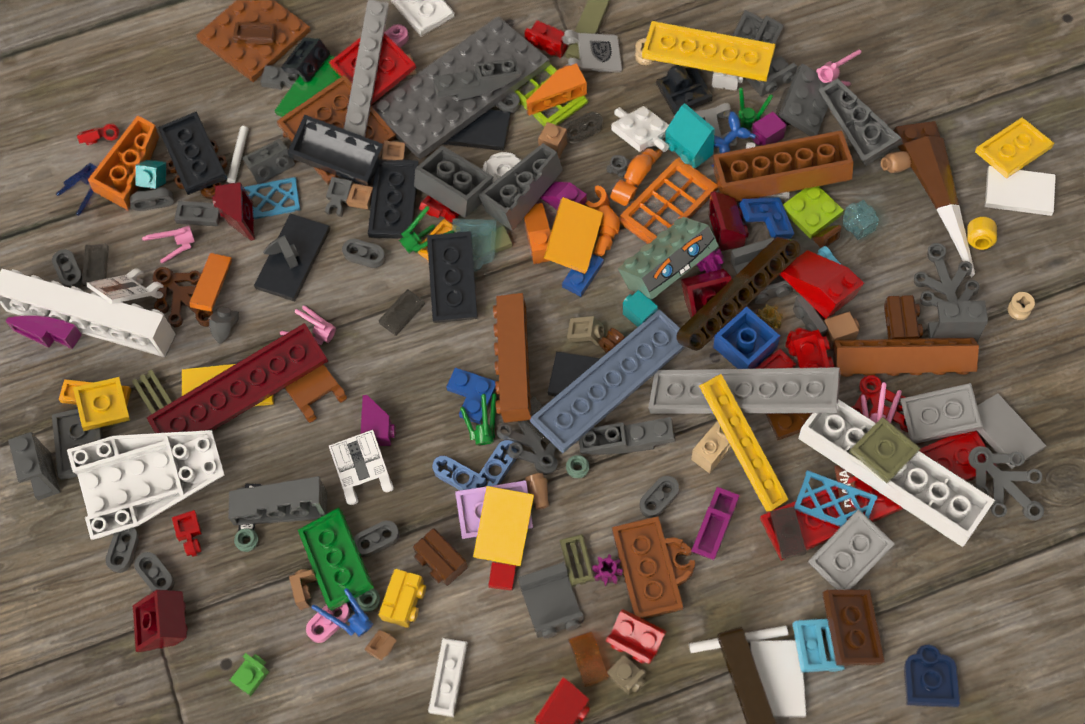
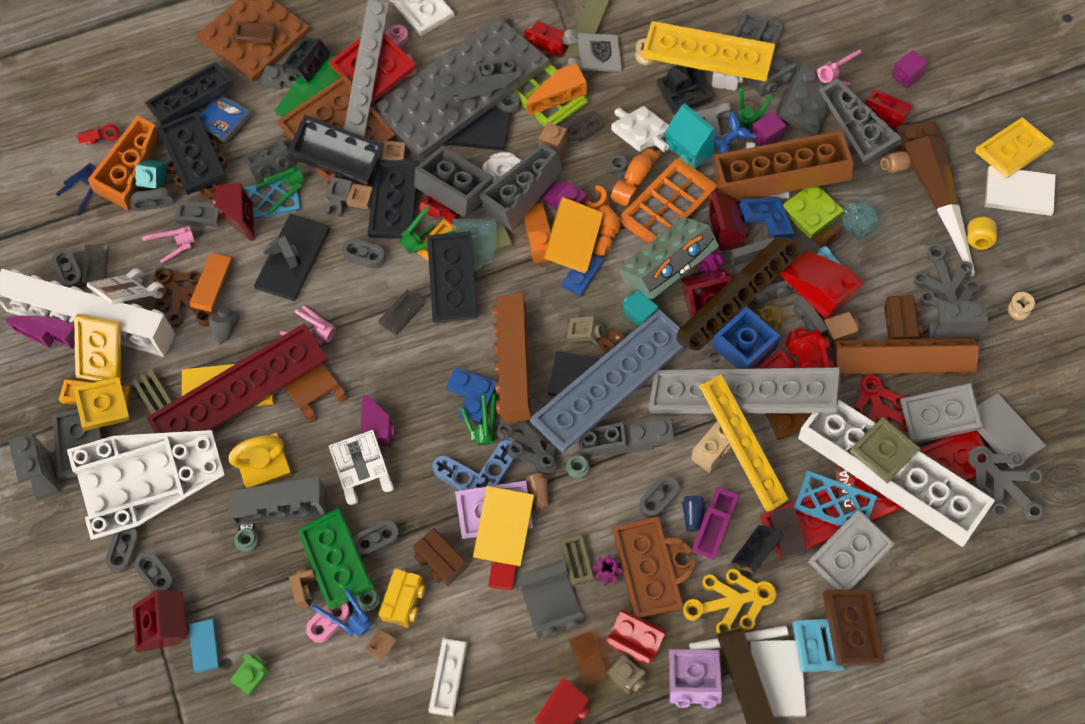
red plate [172,510,202,557] -> none
white bar [227,126,249,184] -> none
bright pink plant [861,382,902,423] -> none
dark blue plate [904,645,960,707] -> none
none -> yellow tile [74,313,121,382]
none -> black plate [144,61,235,126]
none -> dark azure tile [189,619,220,673]
none -> slope [199,95,252,144]
none -> yellow tile [229,432,292,488]
none -> green plant [255,166,304,214]
none -> lavender plate [669,649,722,708]
none -> dark blue cone [682,496,705,532]
none -> yellow plant [683,569,776,633]
none -> black bracket [731,525,782,577]
none -> red bracket [864,89,913,130]
none -> magenta brick [892,50,928,89]

